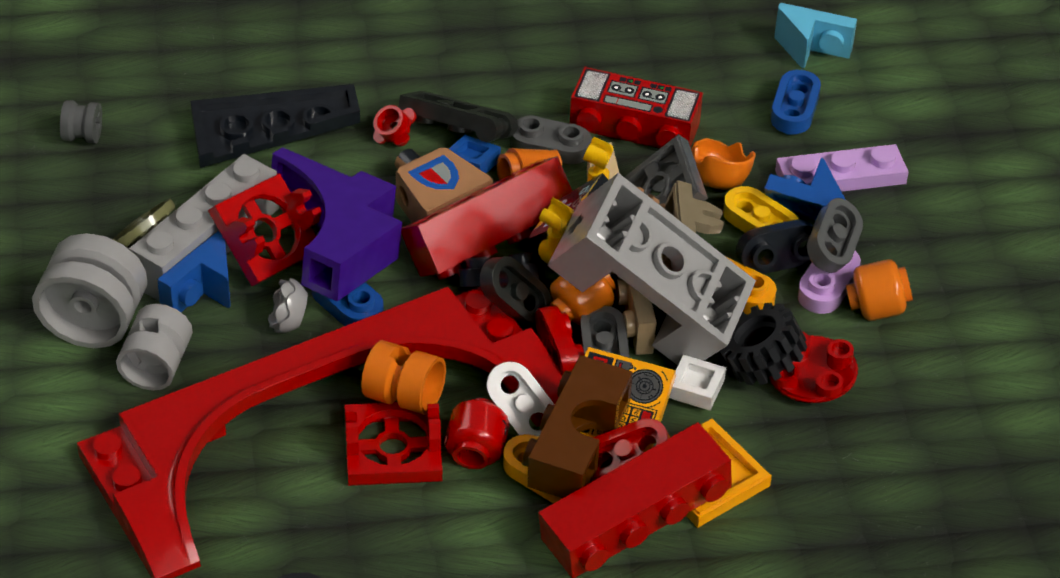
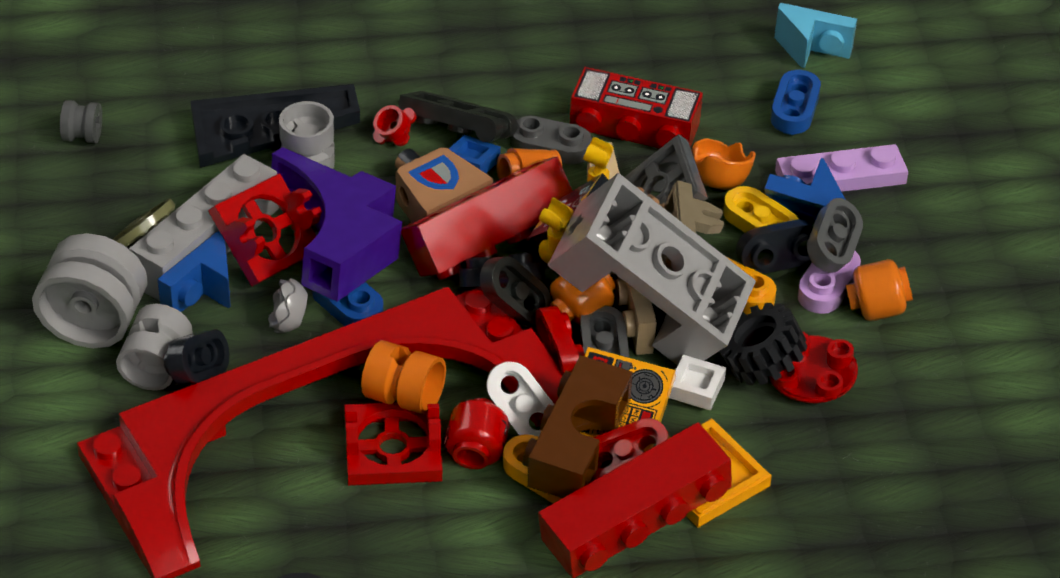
none -> black plate [164,329,230,385]
none -> light grey wheel [279,101,335,169]

